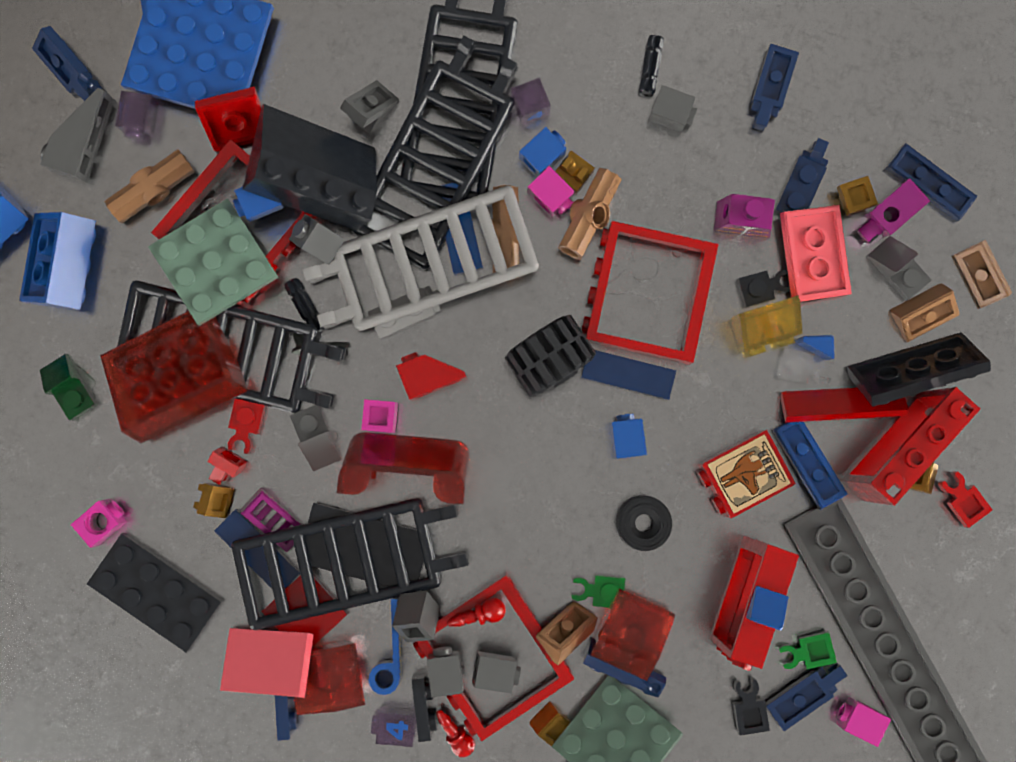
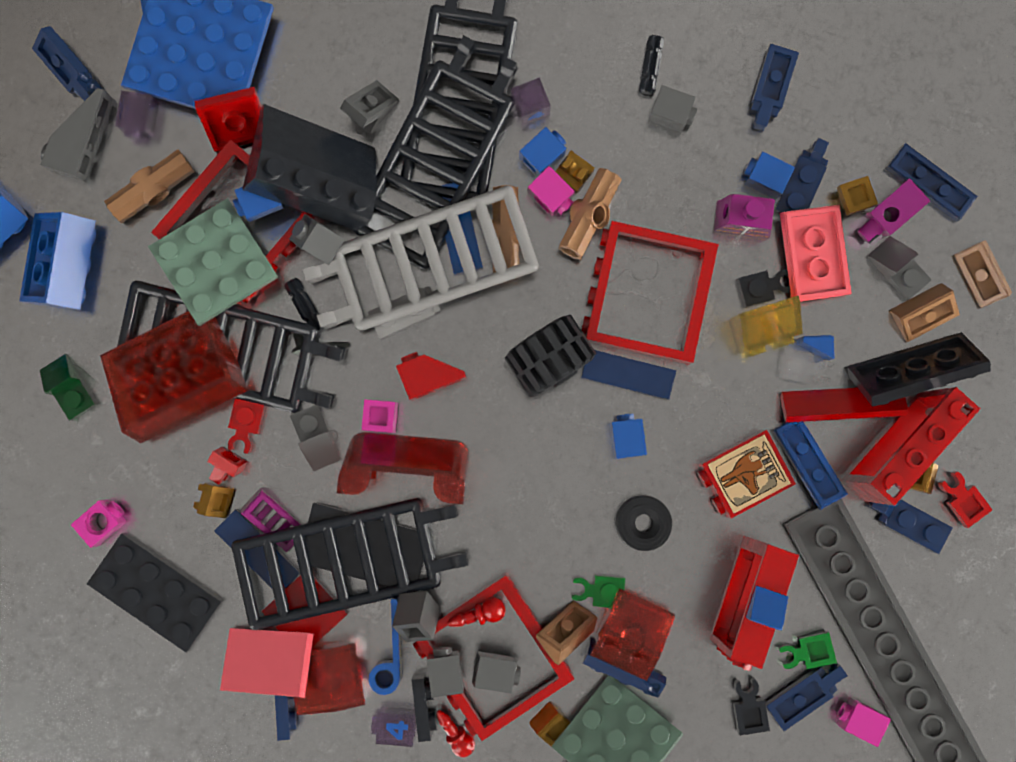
none -> blue brick [744,151,795,200]
none -> dark blue hinge [866,499,953,554]

